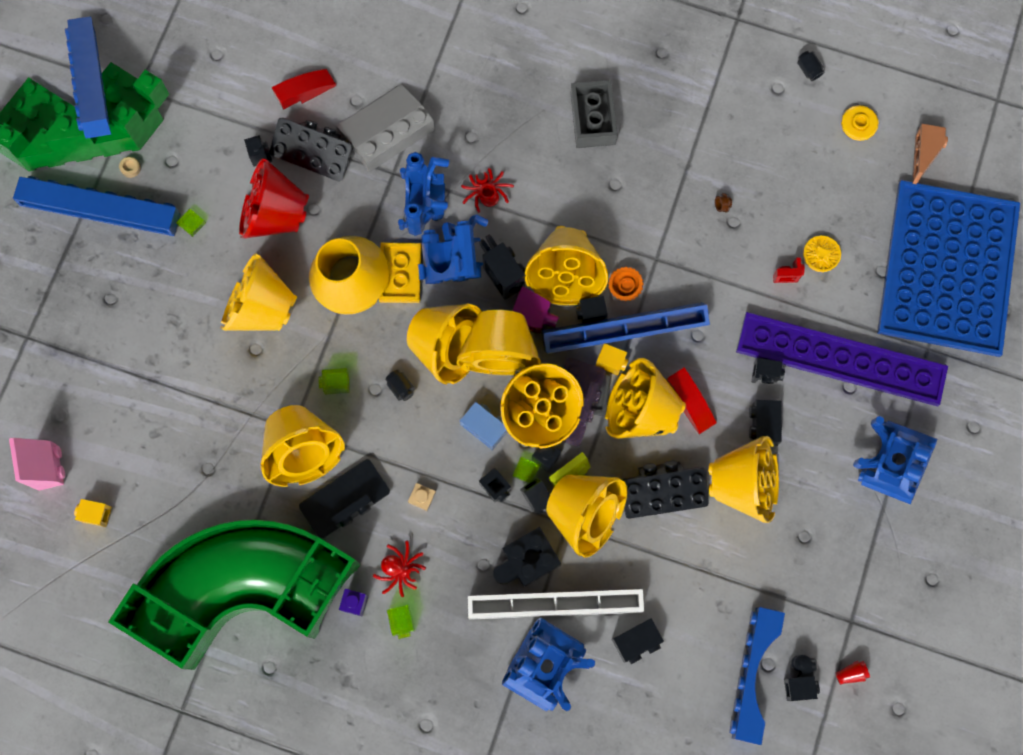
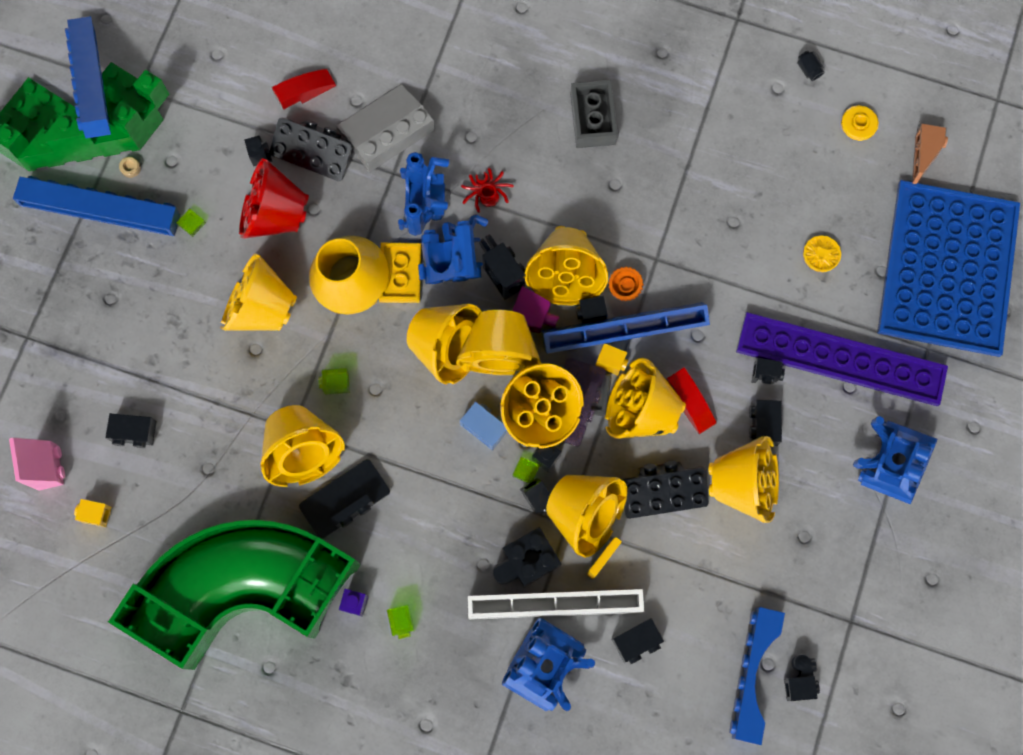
red animal [373,540,426,597] -> none
black brick [385,370,415,401] -> none
tan plate [408,483,436,511] -> none
black brick [479,468,511,503] -> none
neon yellow plate [549,452,591,487] -> none
reddish brown plate [715,193,732,213] -> none
red bracket [773,257,805,283] -> none
red cone [835,660,870,685] -> none
none -> black brick [105,413,157,448]
none -> yellow tile [587,537,622,580]

